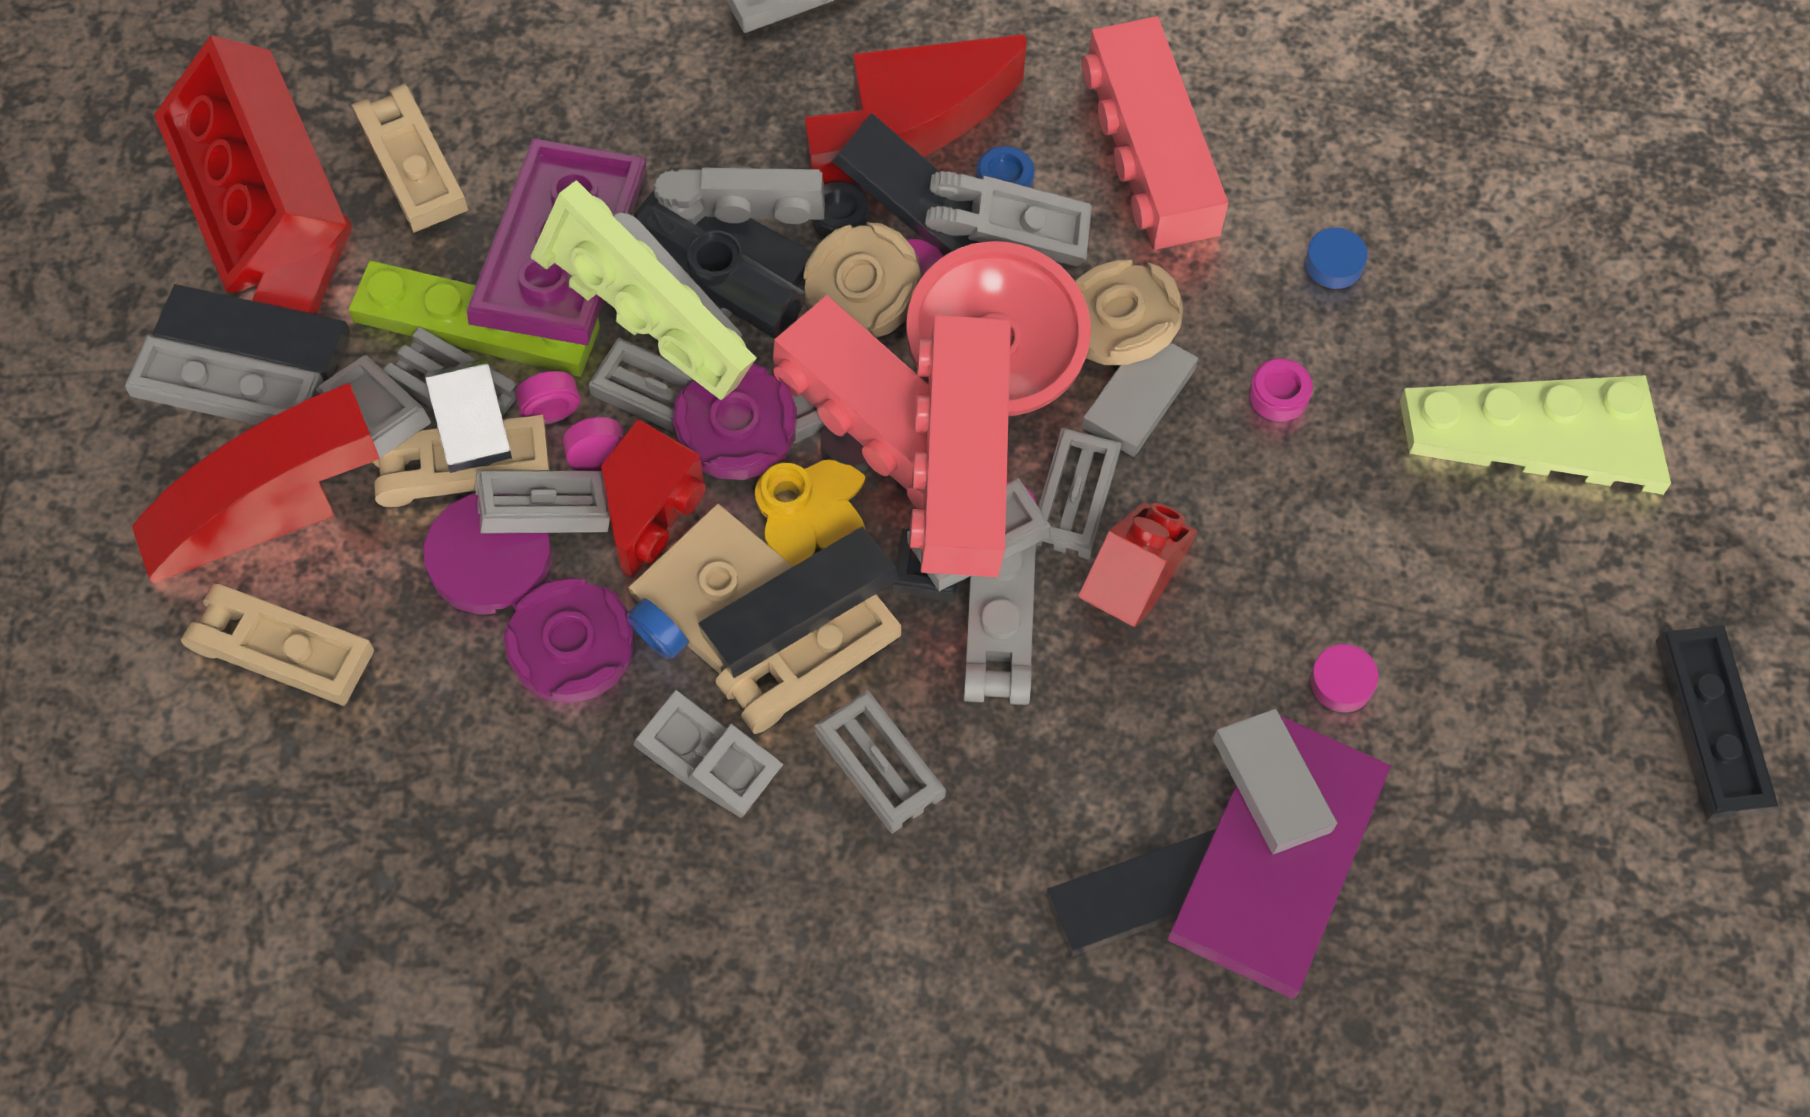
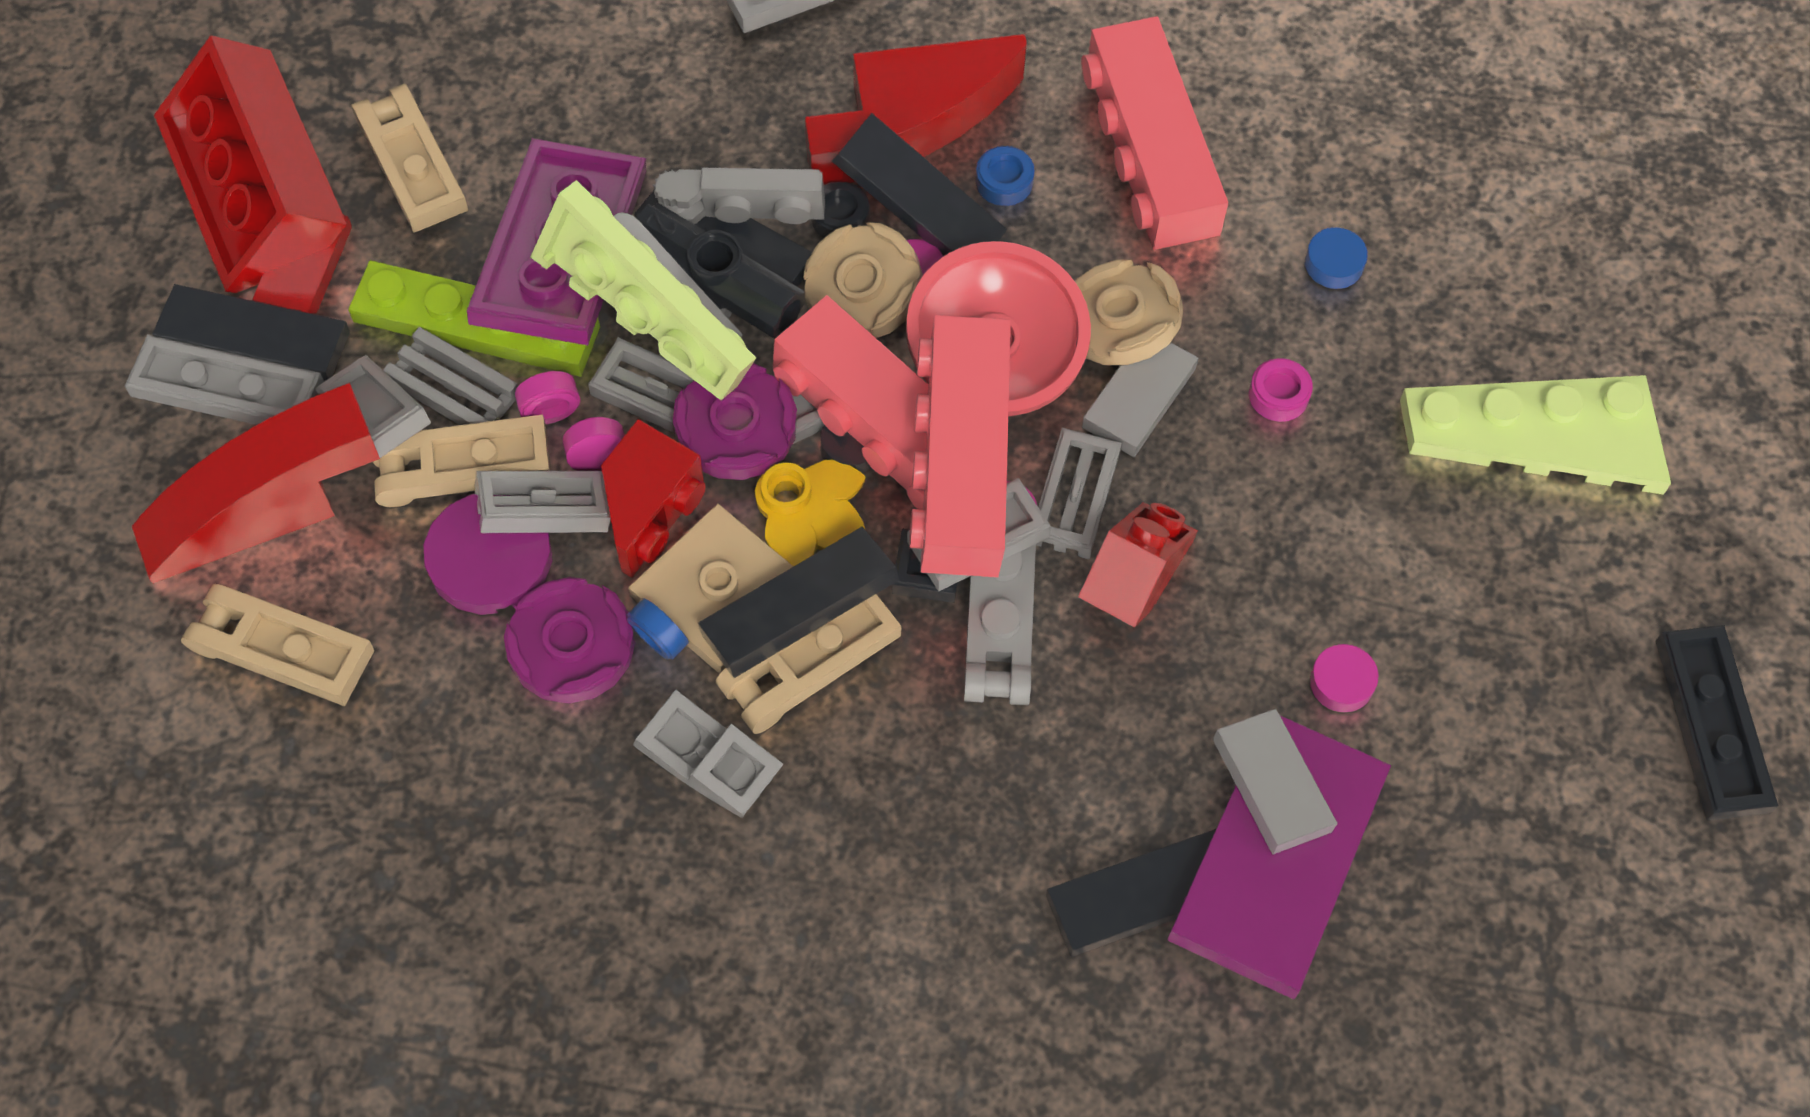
slope [425,358,512,473] -> none
light grey tile [815,690,945,834] -> none
light grey hinge [925,171,1092,267] -> none

